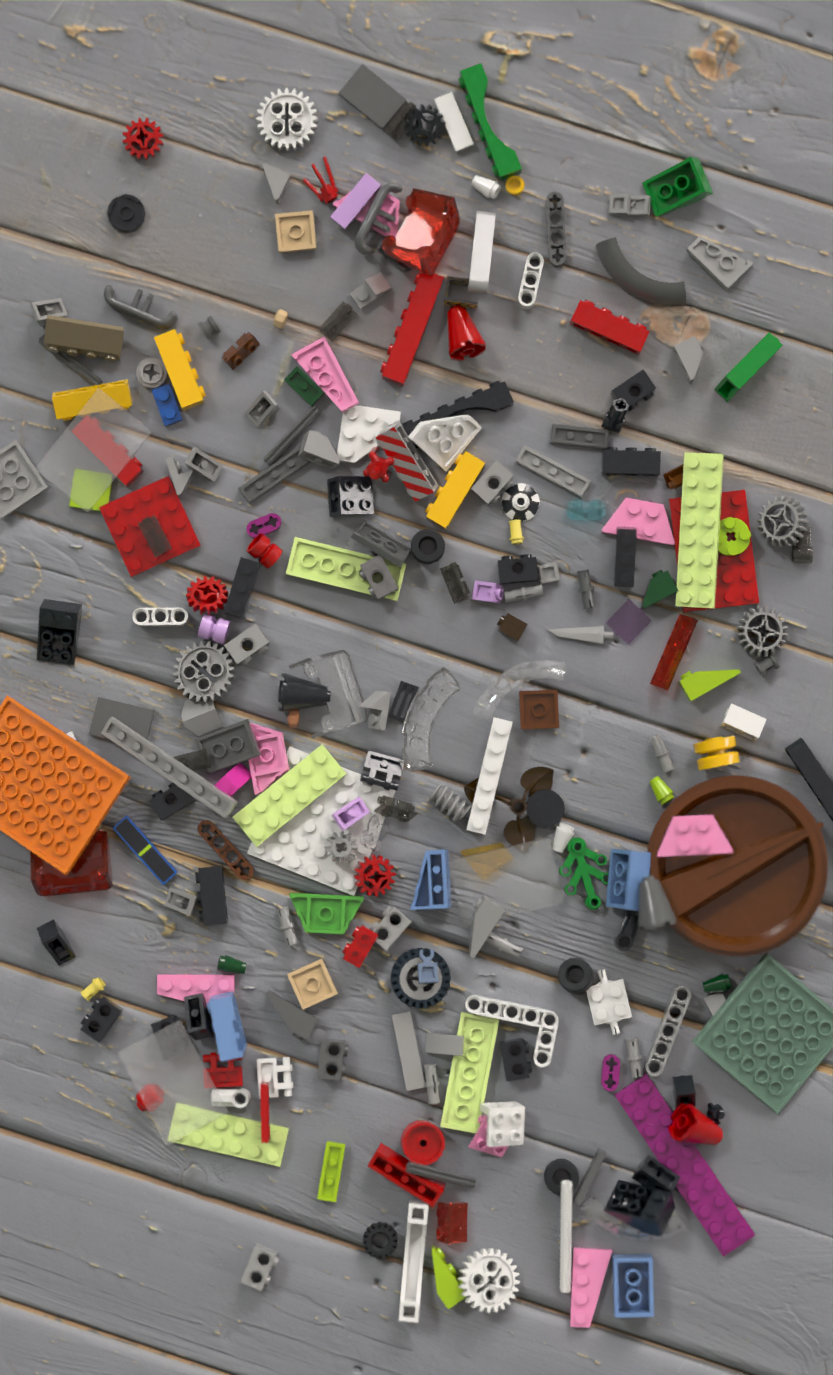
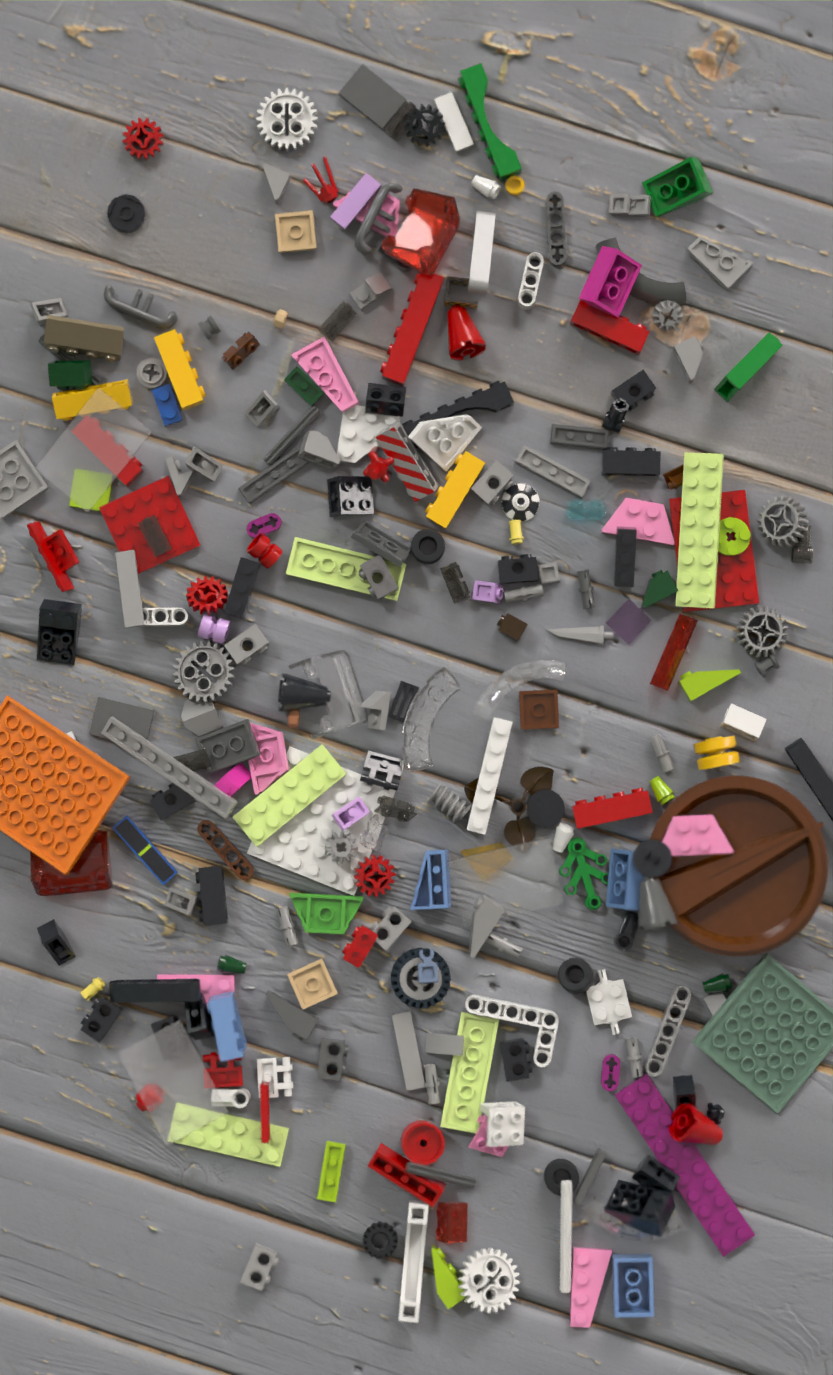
none -> red bracket [27,521,80,592]
none -> dark green brick [48,360,92,390]
none -> black beam [109,979,201,1003]
none -> light grey tile [115,550,145,629]
none -> black brick [365,383,406,417]
none -> red brick [571,787,653,829]
none -> dark pink slope [578,246,642,318]
none -> black piece [633,839,672,878]
none -> light grey gear [652,300,683,331]

